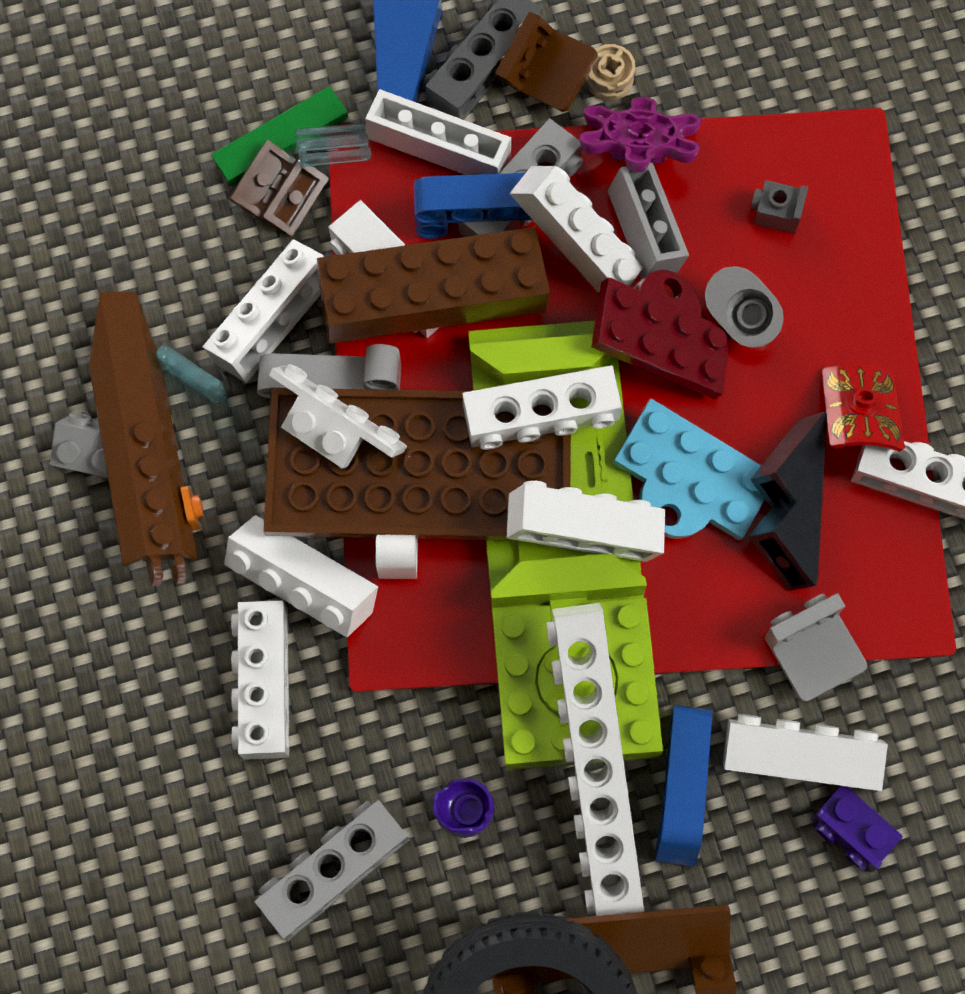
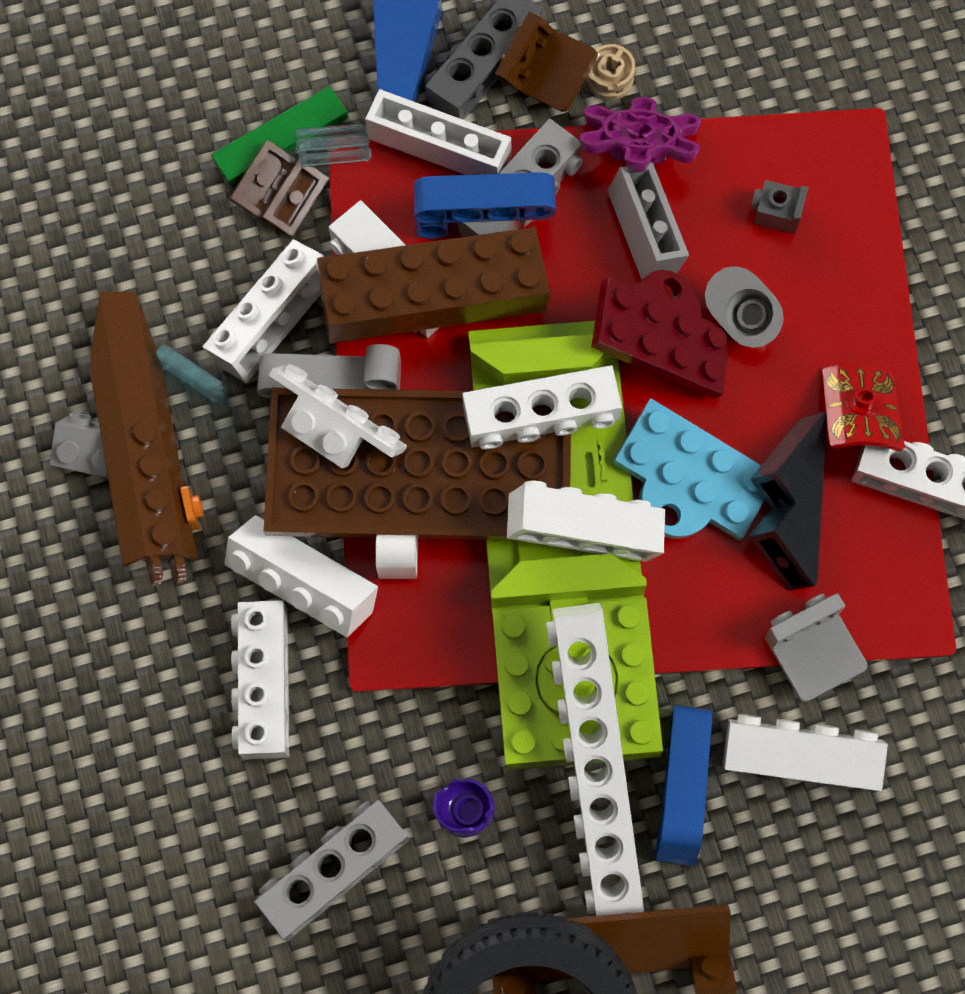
white brick [510,166,644,292] -> none
dark purple bracket [811,785,903,873] -> none

